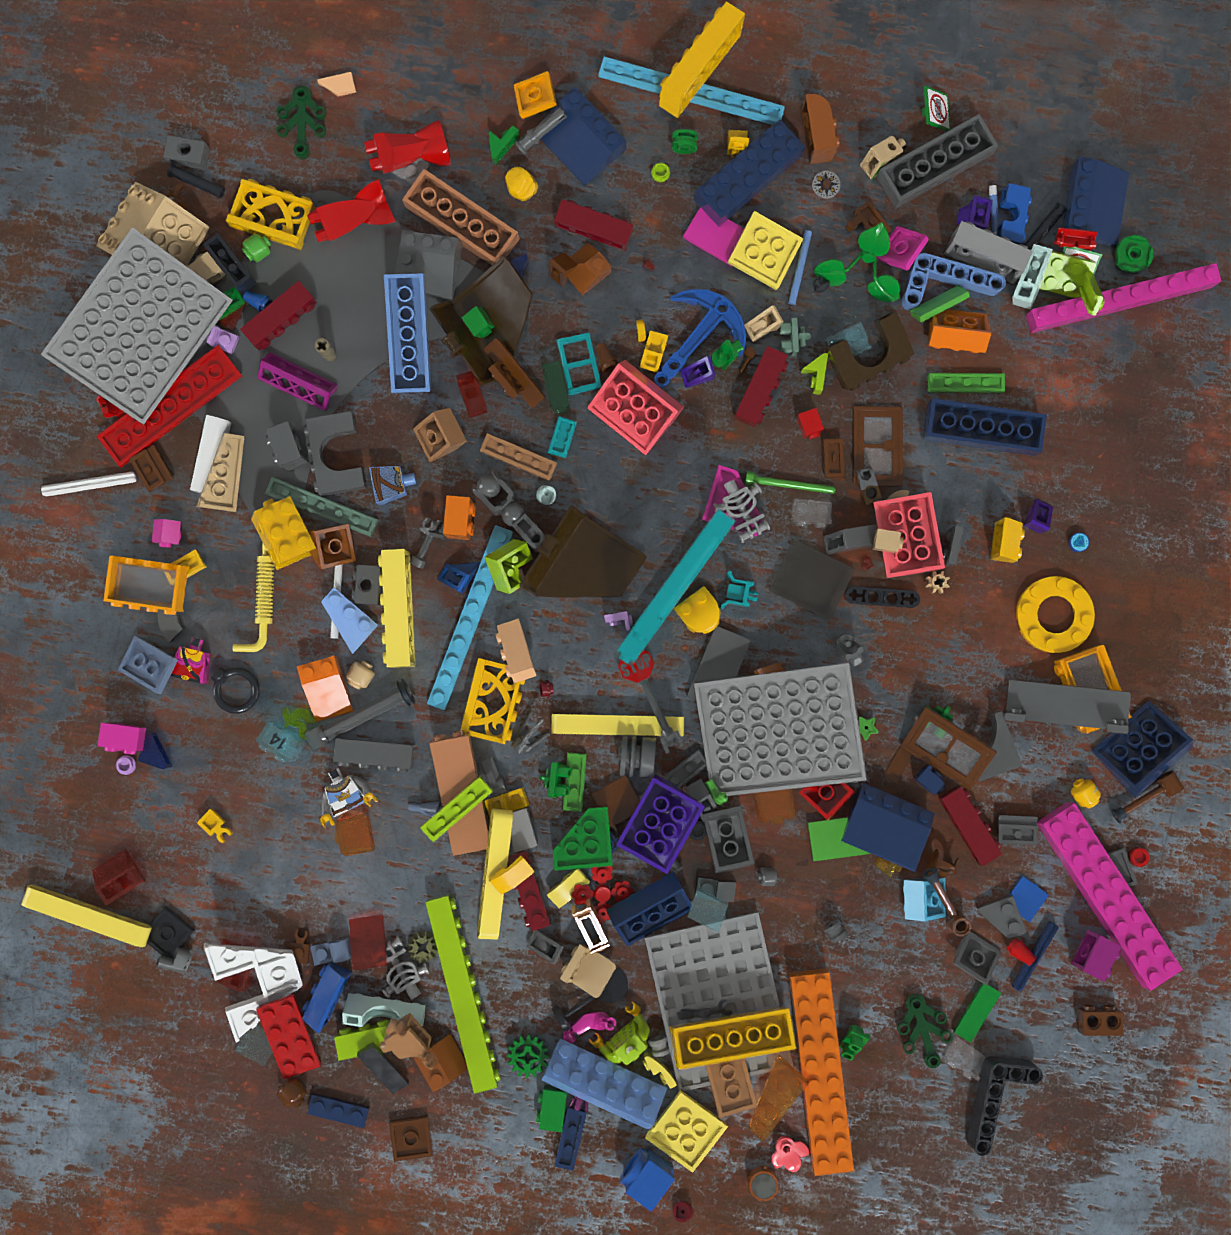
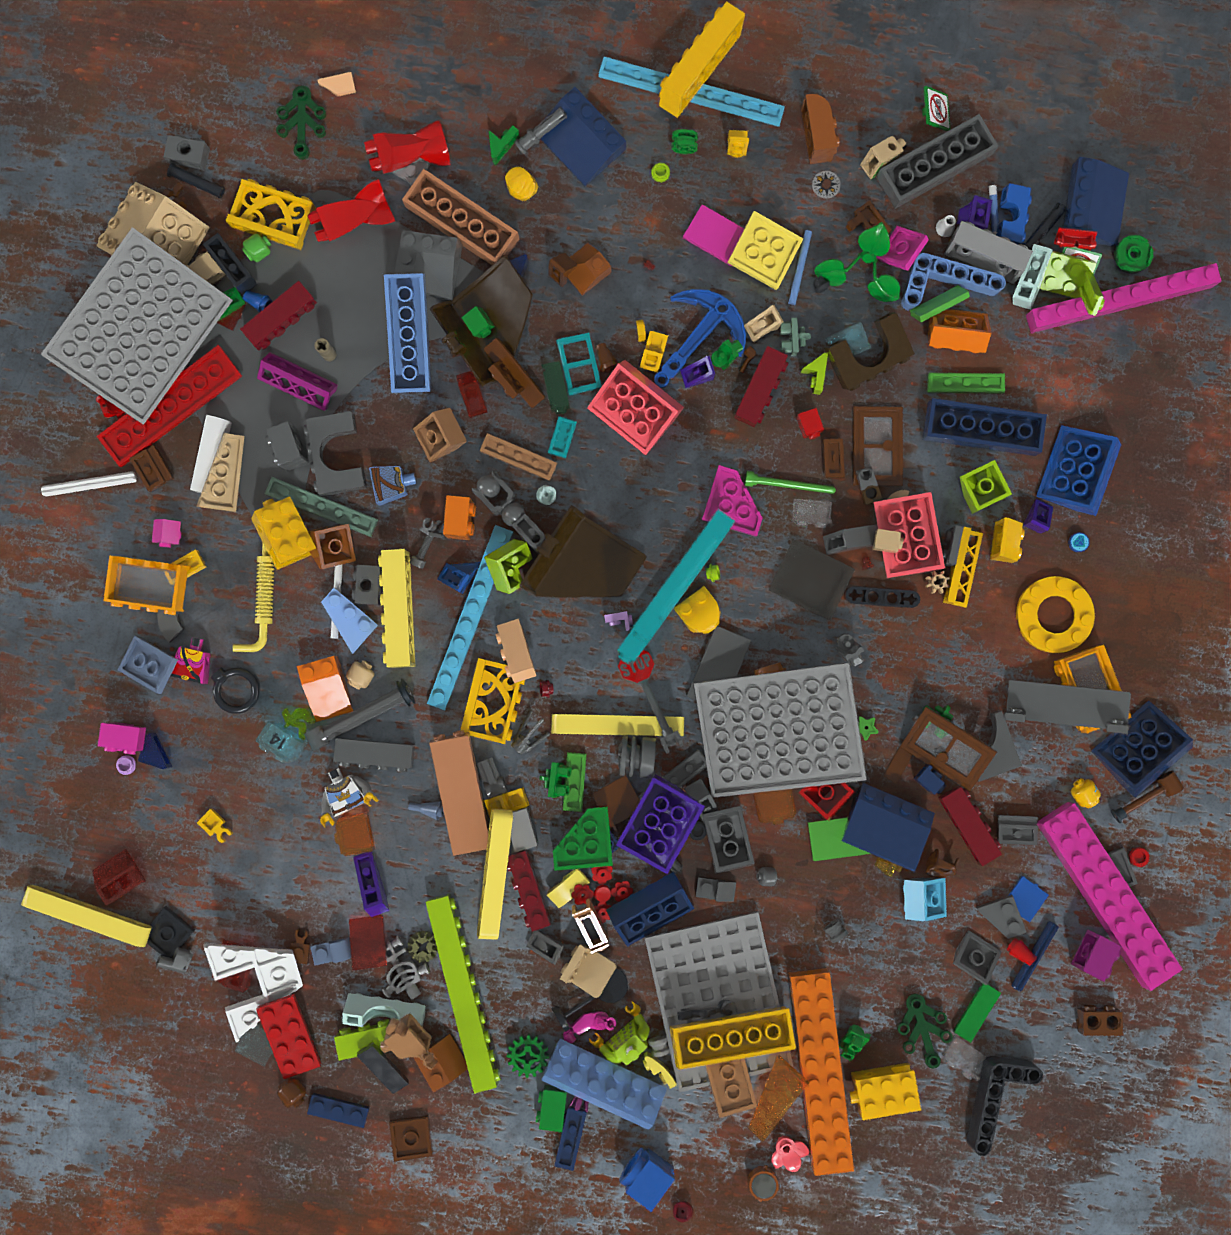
lavender bracket [206,325,239,355] -> none
blue slope [302,962,352,1033] -> none
lime plate [420,776,493,842] -> none
yellow slope [489,856,534,895] -> none
light orange plate [514,71,557,119] -> none
dark red brick [554,199,634,251] -> none
light yellow plate [645,1090,728,1172] -> none
clear light blue piece [688,889,728,932] -> none
dark blue brick [694,120,805,227] -> none
bright green arm [704,779,728,805] -> none
light grey piece [714,480,770,543] -> none
teal piece [720,571,759,610] -> none
reddish brown piece [923,868,971,936] -> none
none -> dark purple slope [353,851,389,917]
none -> lime plate [706,563,720,582]
none -> yellow torso [849,1063,921,1120]
none -> white cone [936,215,956,237]
none -> yellow fence [943,527,983,608]
none -> lime slope [960,460,1012,514]
none -> blue slope [1036,425,1121,516]

